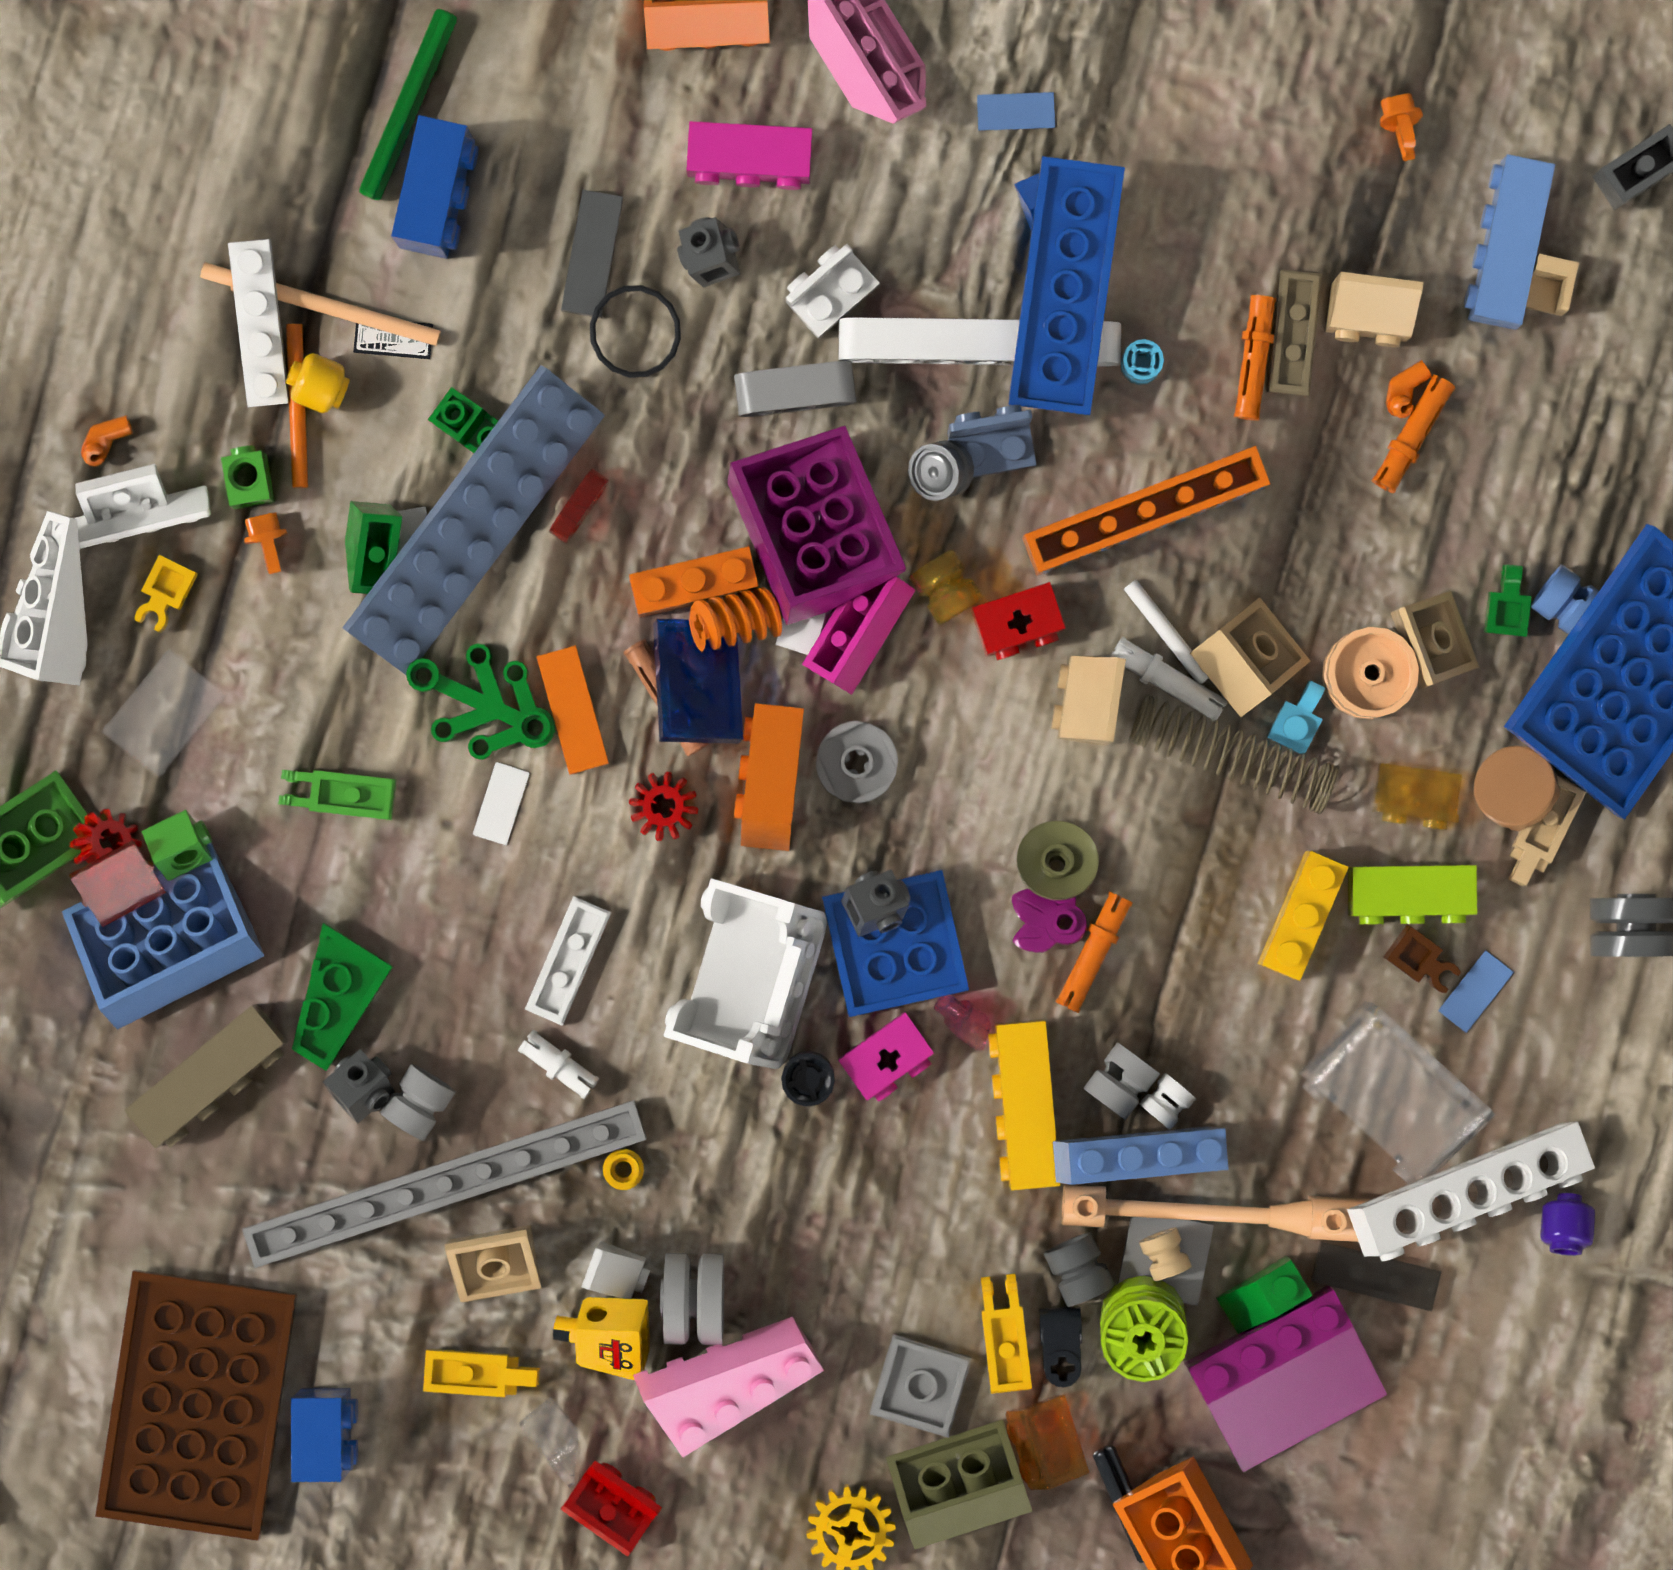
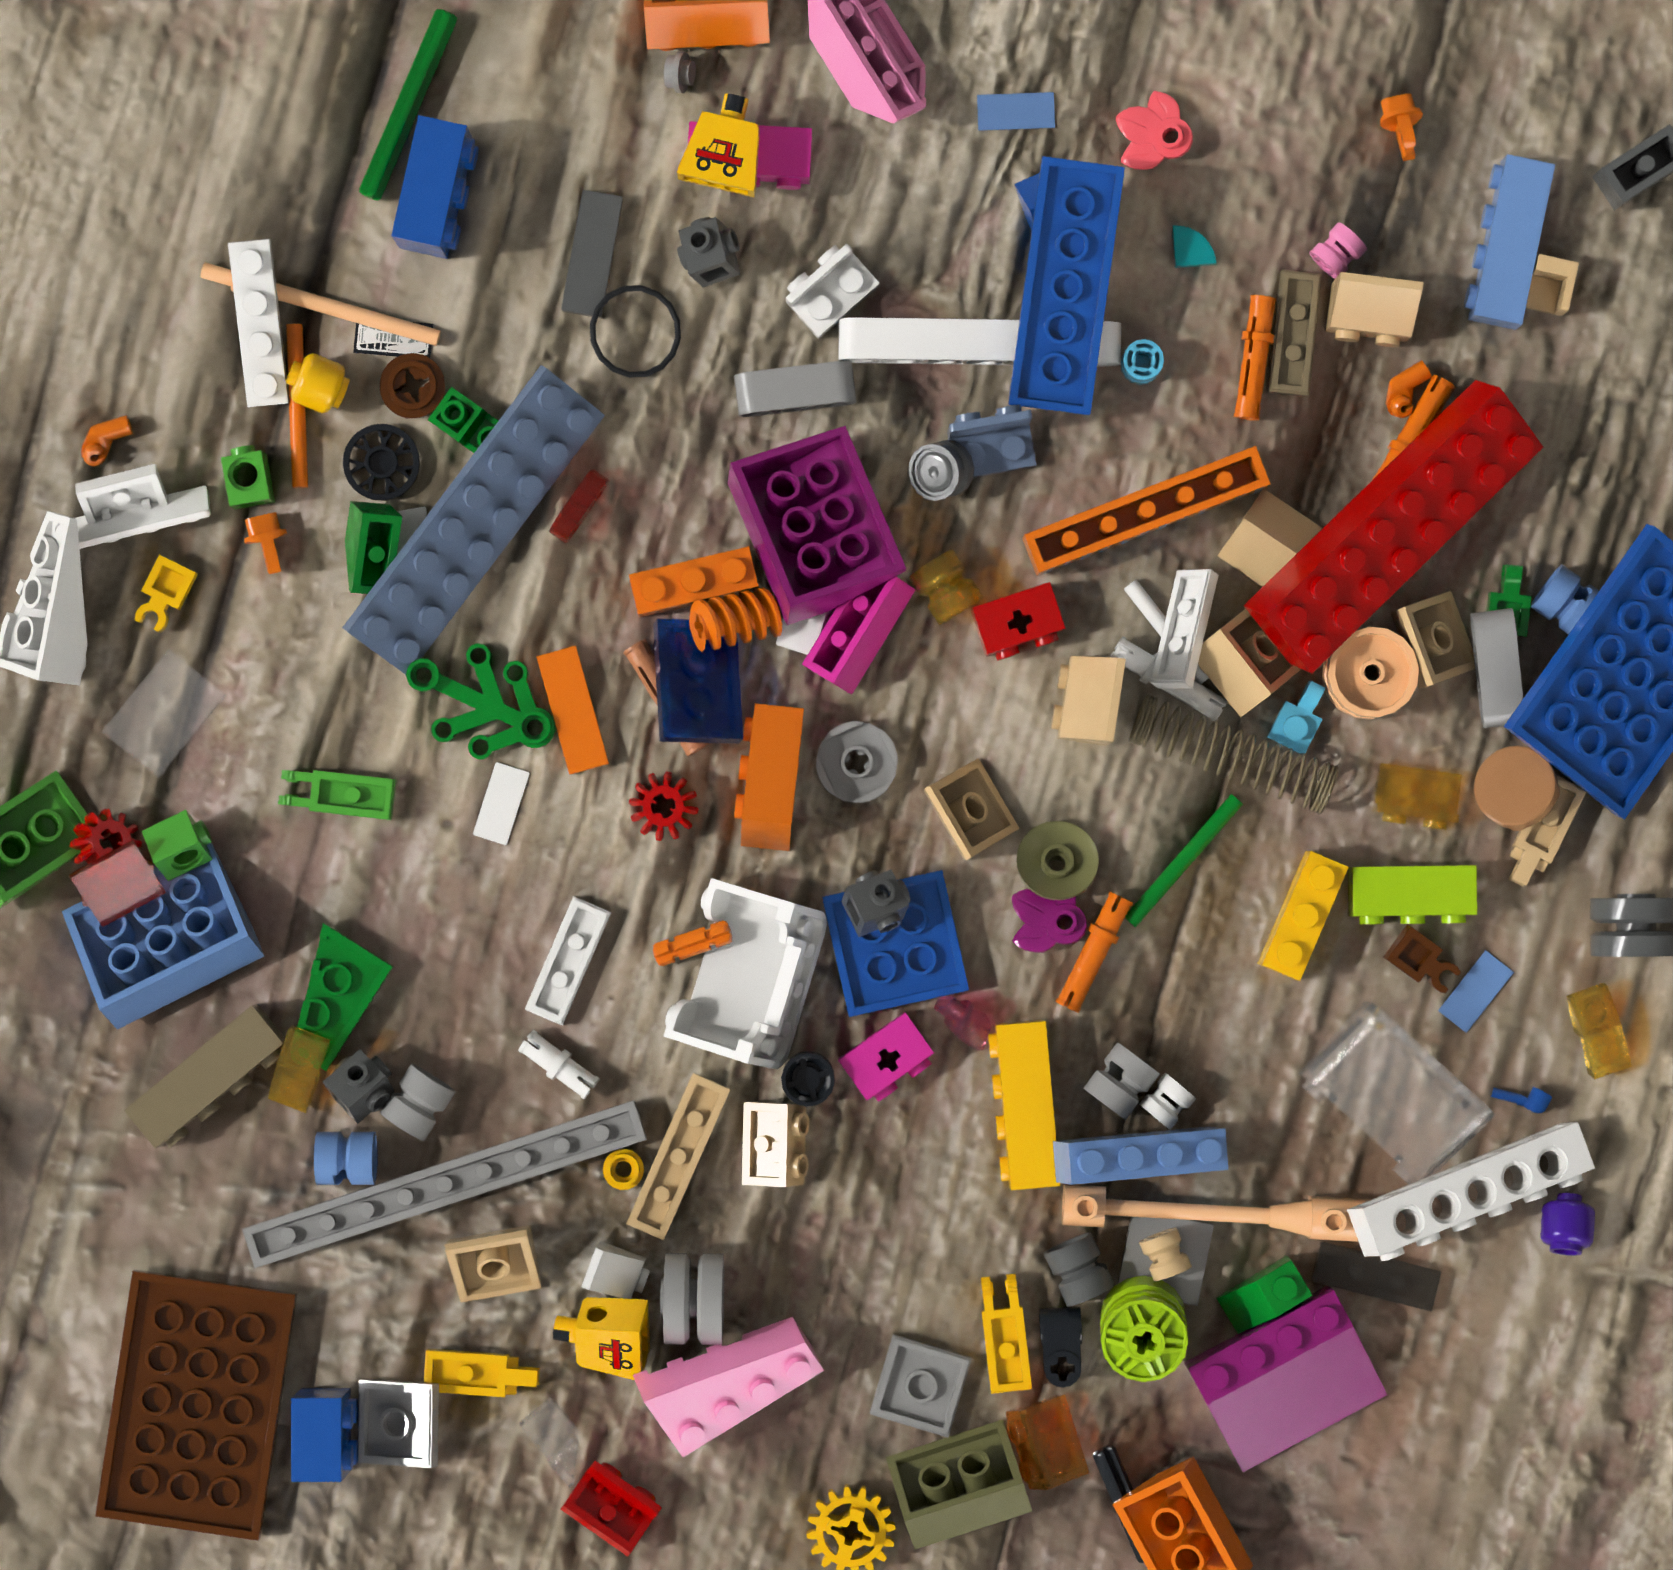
none -> clear yellow slope [268,1025,330,1113]
none -> medium blue wheel [314,1132,378,1185]
none -> black wheel [343,424,420,501]
none -> light grey tile [358,1379,439,1468]
none -> reddish brown gear [380,353,445,419]
none -> tan plate [626,1072,731,1241]
none -> orange axle [653,920,732,966]
none -> light grey plate [664,52,696,93]
none -> yellow torso [677,93,760,197]
none -> bracket [742,1102,809,1187]
none -> tan slope [924,758,1020,860]
none -> coral plate [1116,91,1193,170]
none -> green bar [1125,794,1243,928]
none -> white tile [1150,569,1219,689]
none -> teal tile [1172,225,1216,268]
none -> tan slope [1217,489,1323,587]
none -> red brick [1243,380,1544,674]
none -> bright pink wheel [1309,222,1367,279]
none -> light grey beam [1470,608,1523,728]
none -> blue hand [1491,1086,1552,1114]
none -> clear yellow slope [1566,983,1632,1080]

